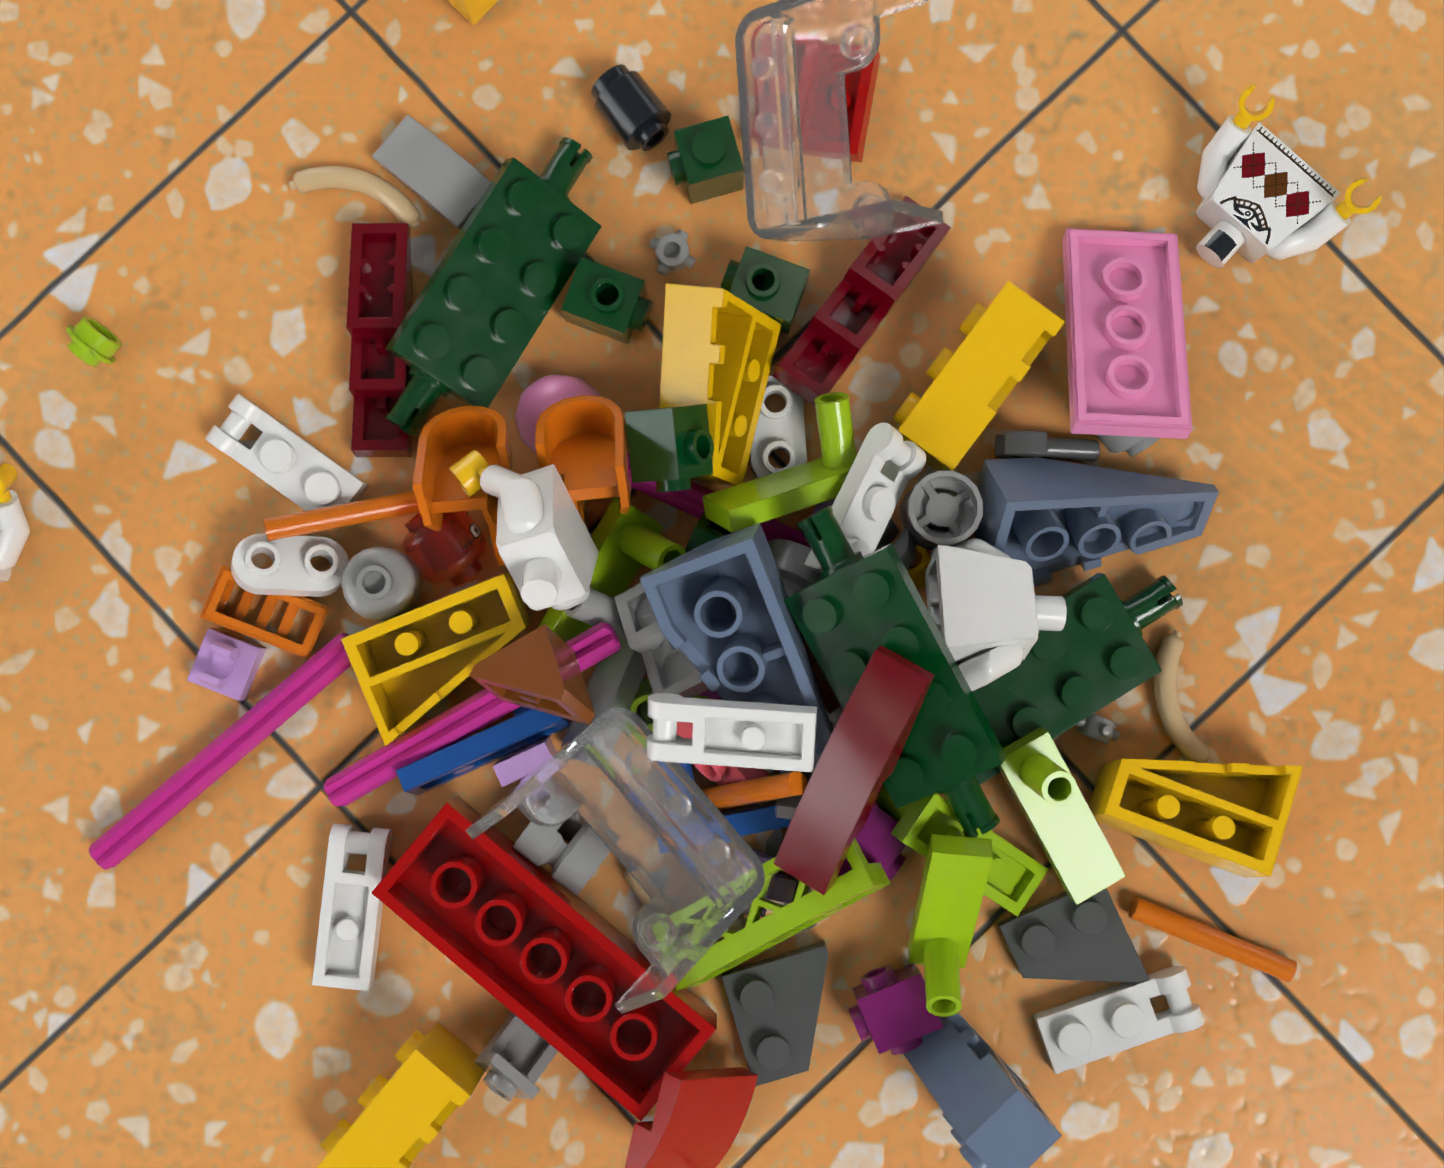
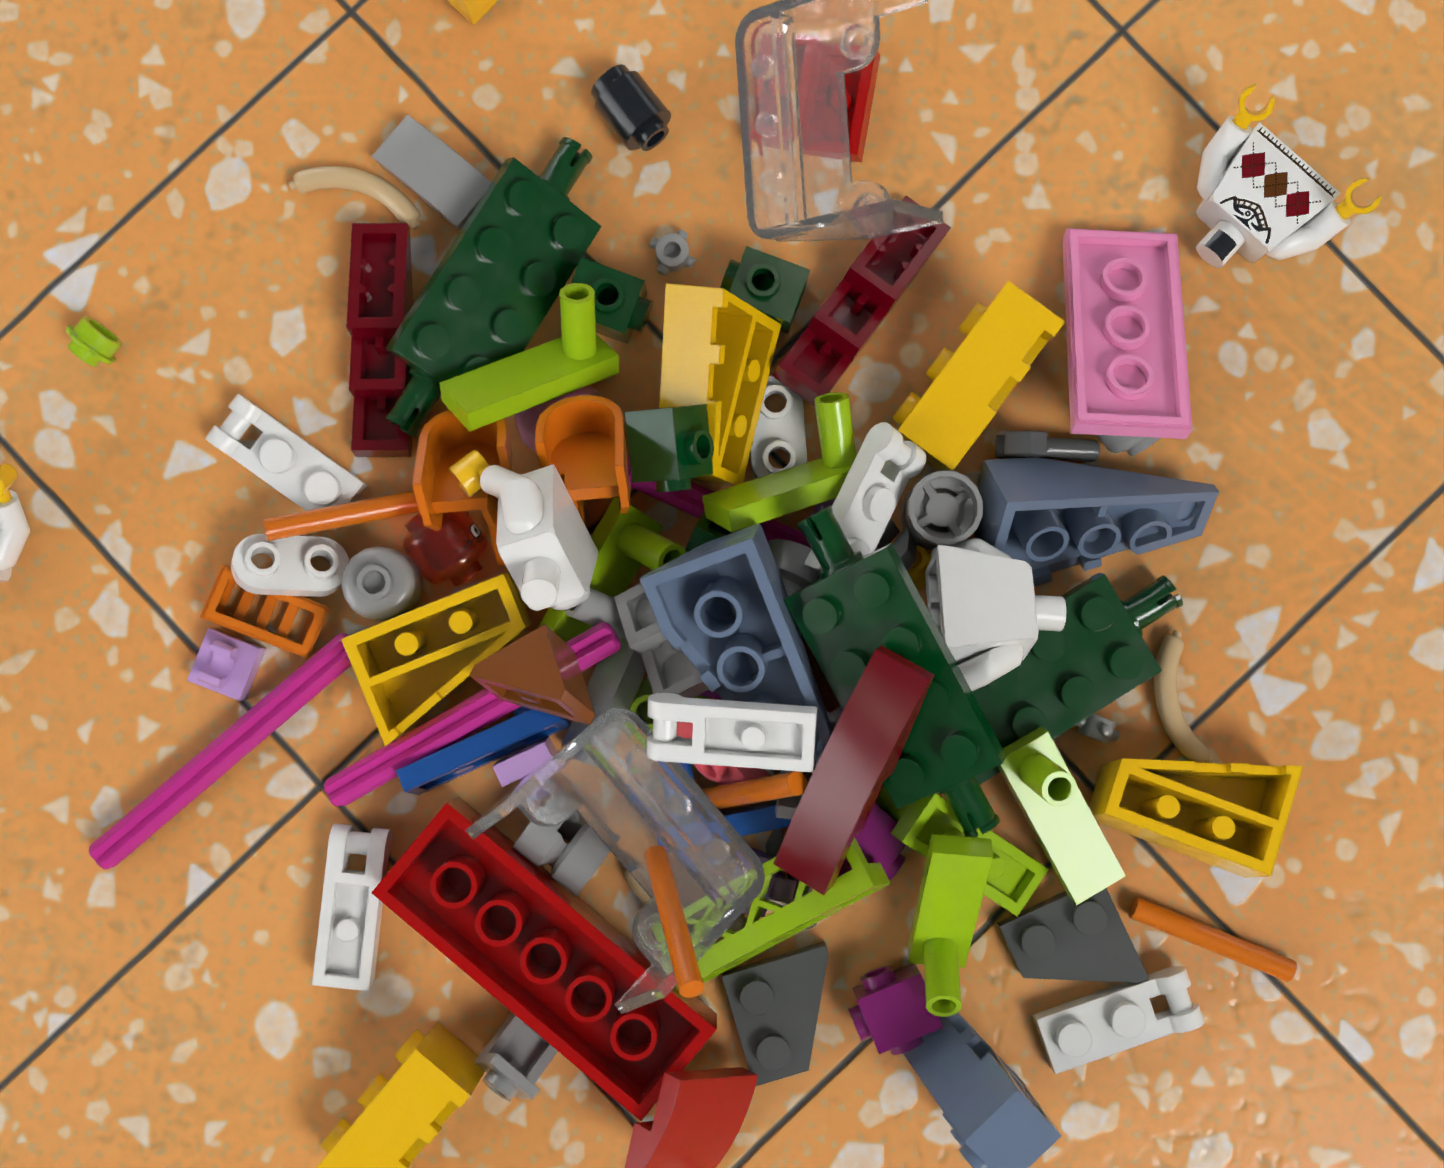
dark green brick [667,115,744,204] -> none
none -> lime piece [440,283,619,432]
none -> orange bar [644,845,704,998]

